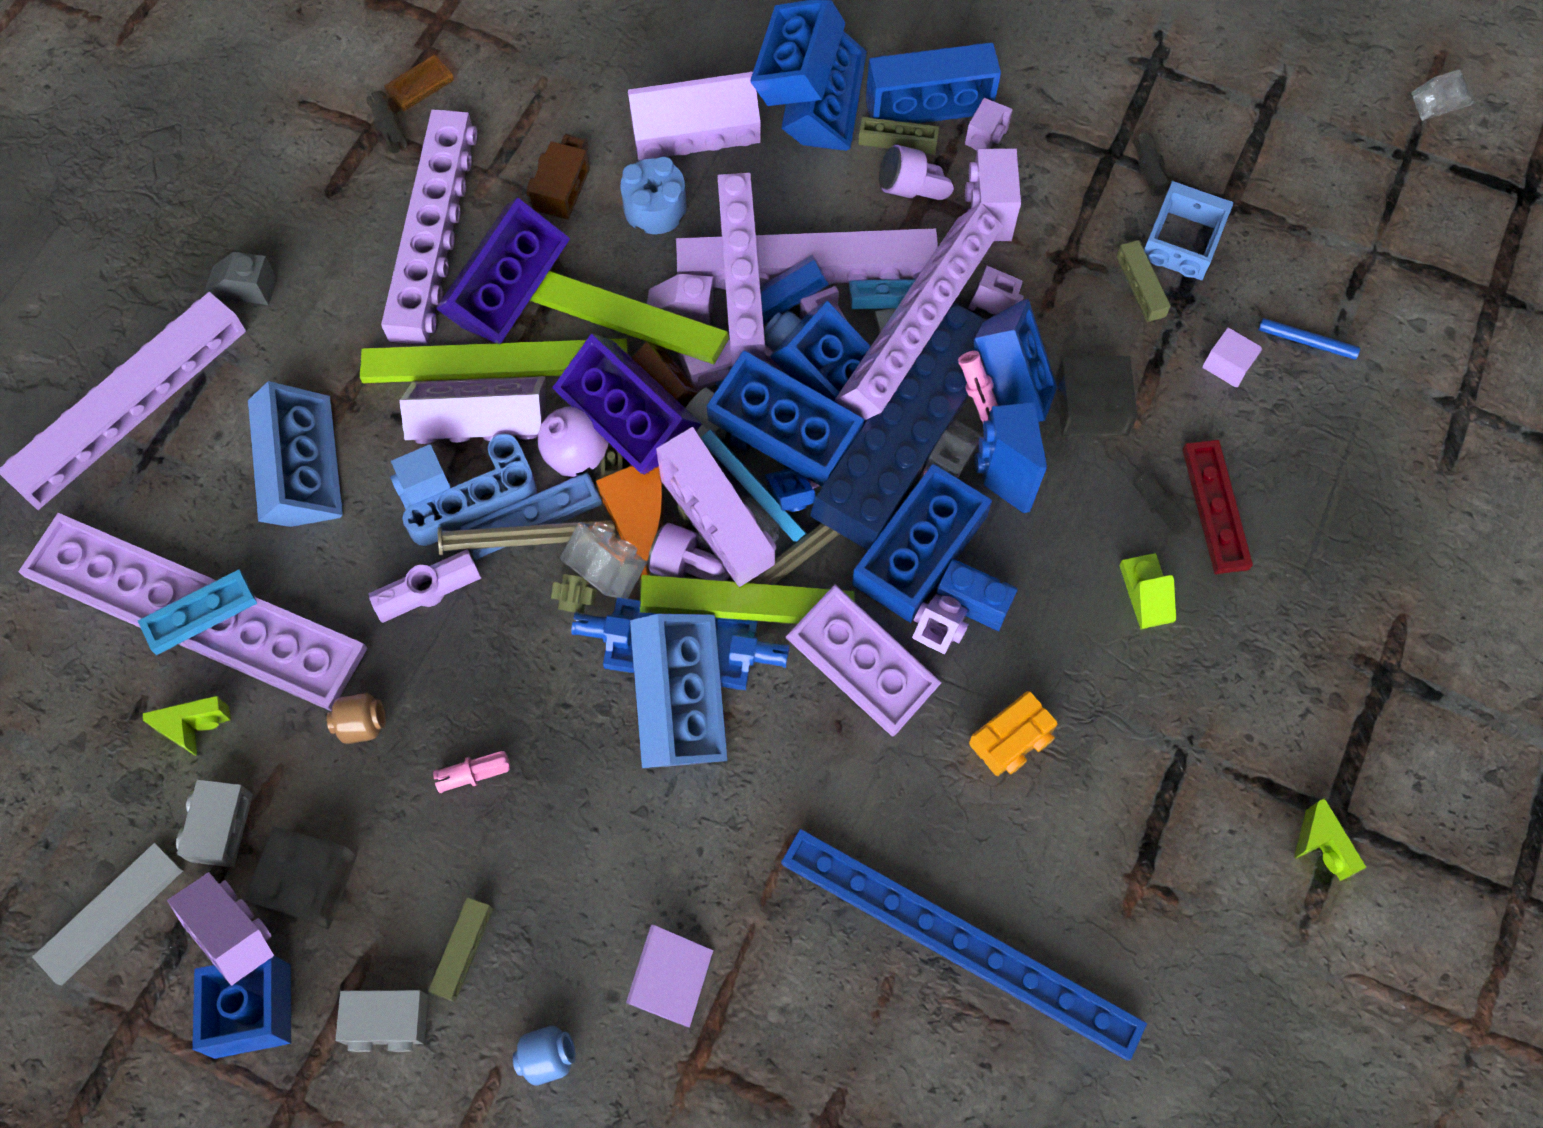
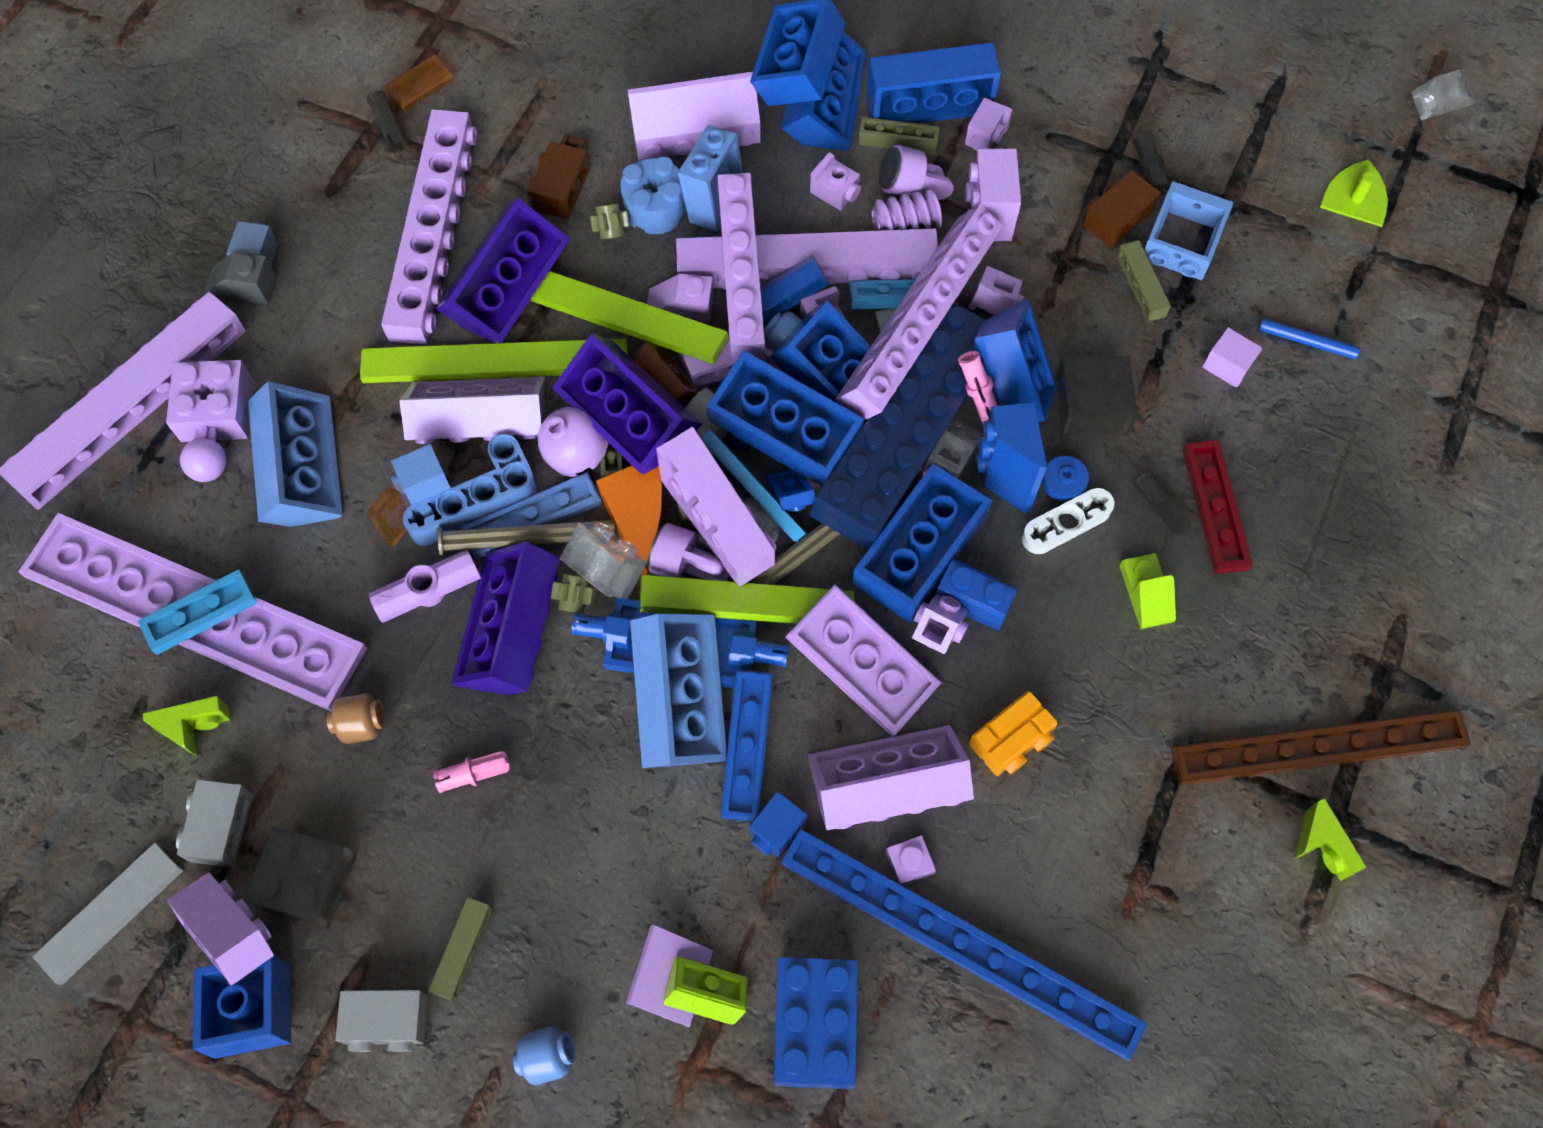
none -> lavender brick [166,360,254,482]
none -> sand blue brick [226,221,279,265]
none -> clear orange tile [367,486,408,548]
none -> dark purple slope [451,541,560,695]
none -> olive gear [590,203,630,239]
none -> lime slope [664,956,747,1025]
none -> medium blue window [678,125,744,232]
none -> blue tile [720,670,773,822]
none -> blue brick [749,792,807,858]
none -> blue brick [774,957,857,1089]
none -> lavender slope [808,725,974,830]
none -> lavender brick [810,152,861,211]
none -> lavender piece [871,190,942,231]
none -> lavender plate [886,835,936,886]
none -> white beam [1022,488,1114,554]
none -> blue wheel [1042,456,1089,502]
none -> reddish brown brick [1083,170,1161,248]
none -> reddish brown tile [1171,709,1471,785]
none -> lime shield [1320,160,1388,227]

